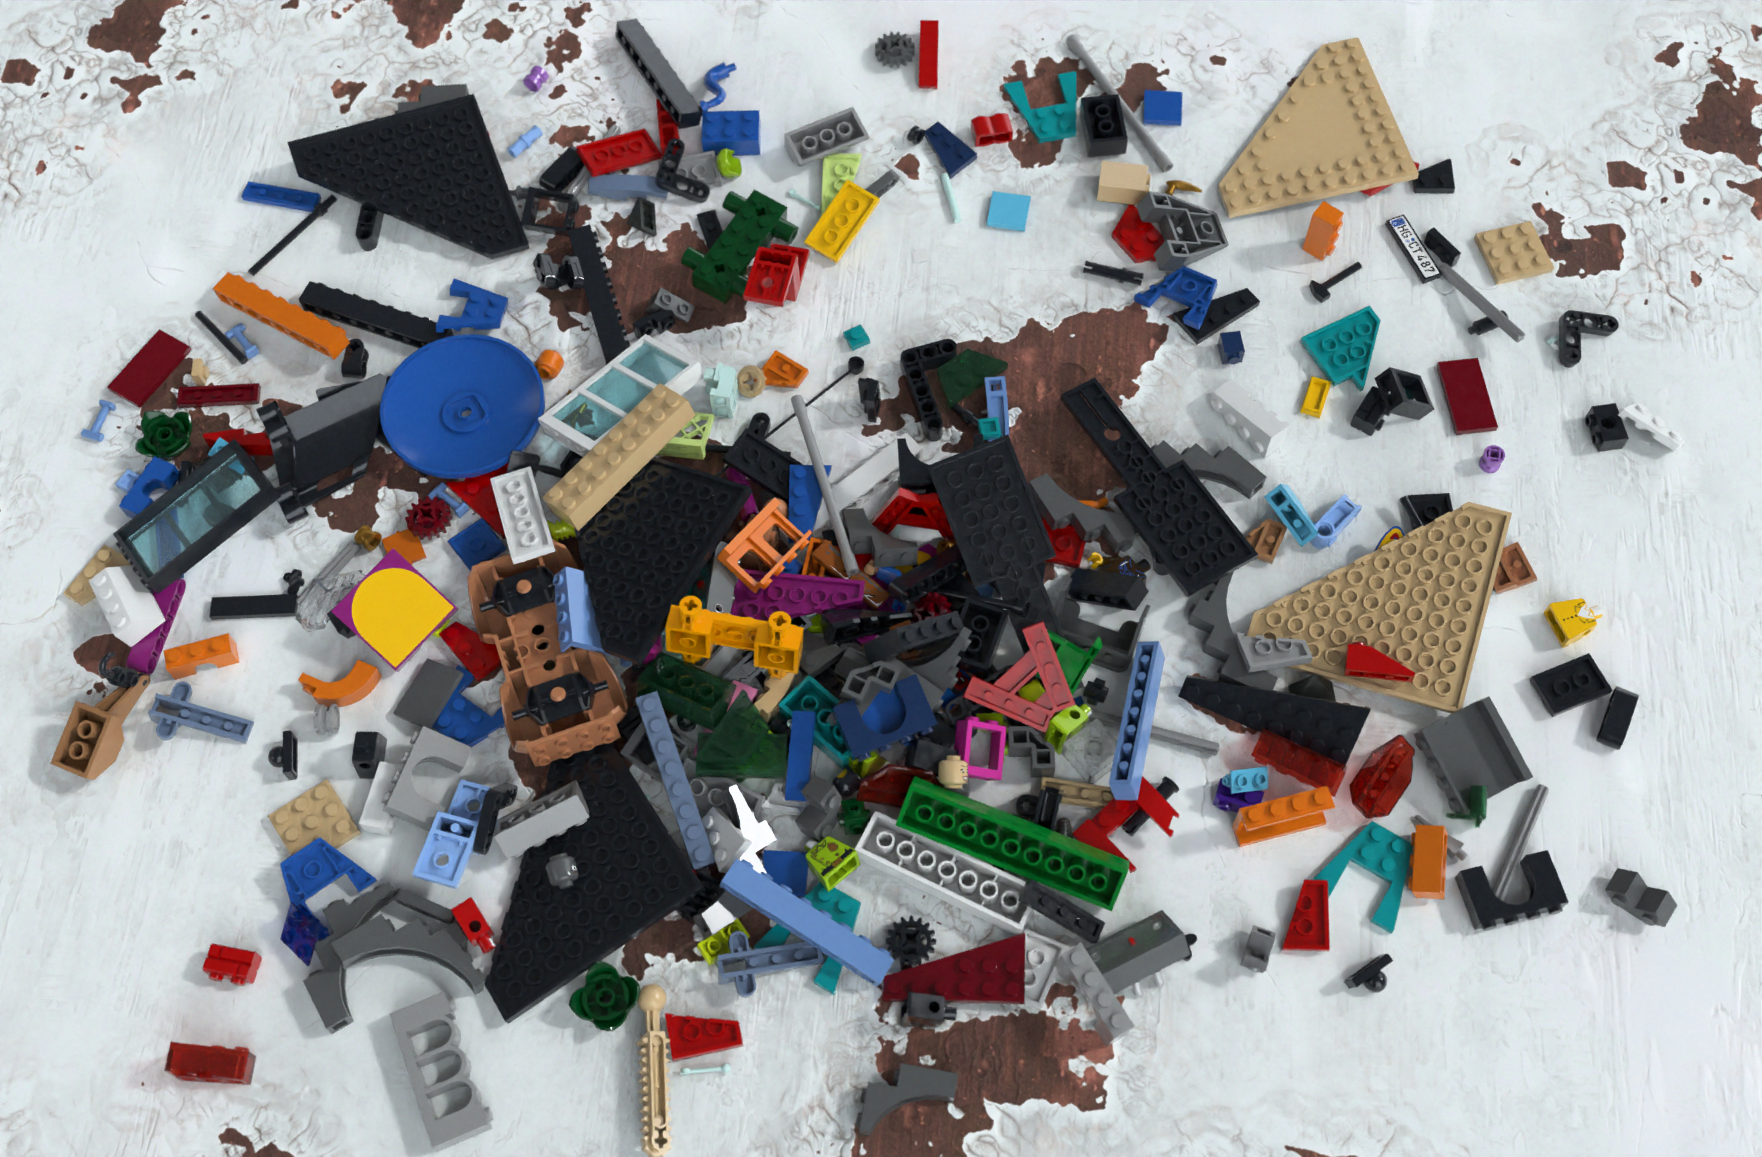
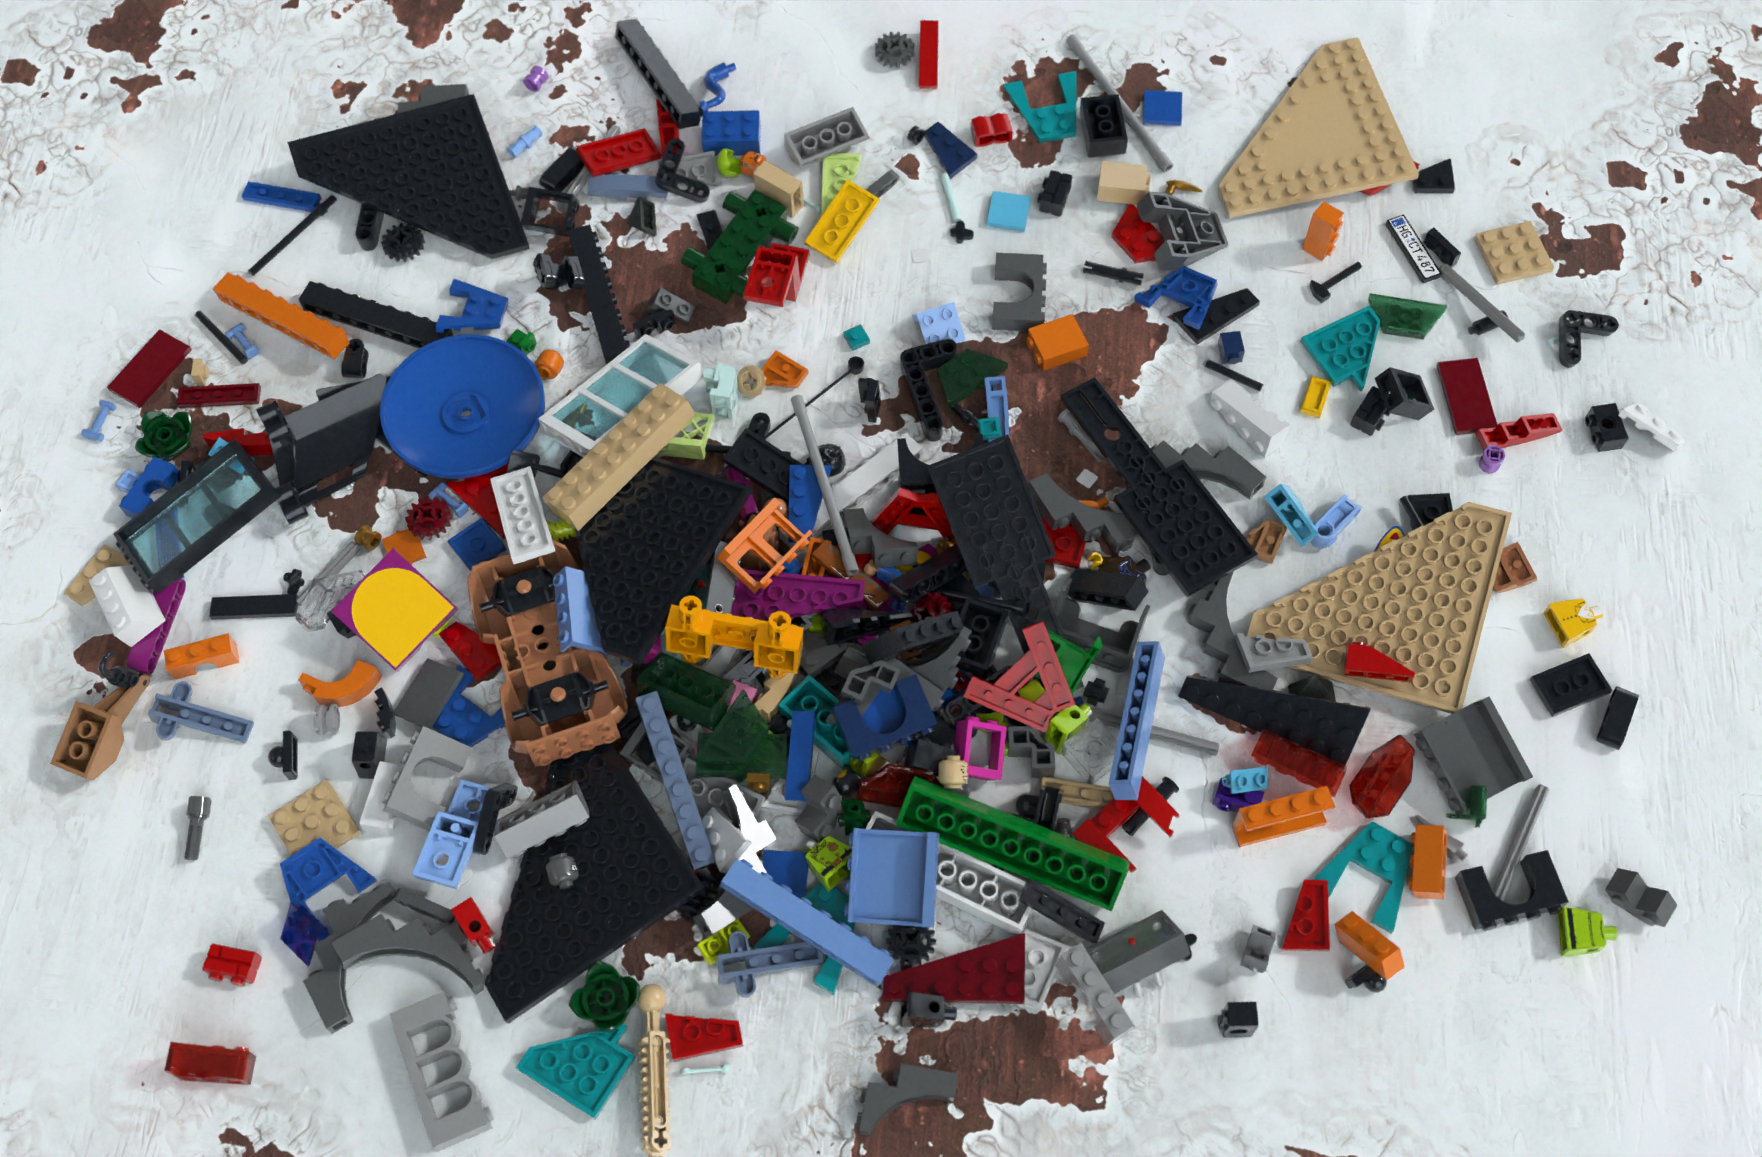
none -> dark grey piece [184,796,212,861]
none -> black slope [374,687,396,738]
none -> black gear [381,223,425,262]
none -> green bracket [506,329,537,356]
none -> teal wing [516,1024,636,1120]
none -> orange head [739,151,767,179]
none -> pearl gold plate [746,773,771,795]
none -> tan brick [753,161,804,218]
none -> black hair [804,443,846,477]
none -> medium blue panel [844,828,939,928]
none -> light blue bracket [912,302,965,344]
none -> black piece [950,220,974,244]
none -> dark grey arch [992,253,1047,331]
none -> orange brick [1026,314,1089,371]
none -> black brick [1037,170,1073,217]
none -> light grey pin [1058,409,1105,463]
none -> white sticker [1076,469,1098,488]
none -> black bar [1205,359,1264,391]
none -> black brick [1218,1002,1259,1037]
none -> orange brick [1334,911,1405,980]
none -> clear green wing [1368,293,1447,340]
none -> red slope [1475,413,1562,451]
none -> lime torso [1557,907,1617,957]

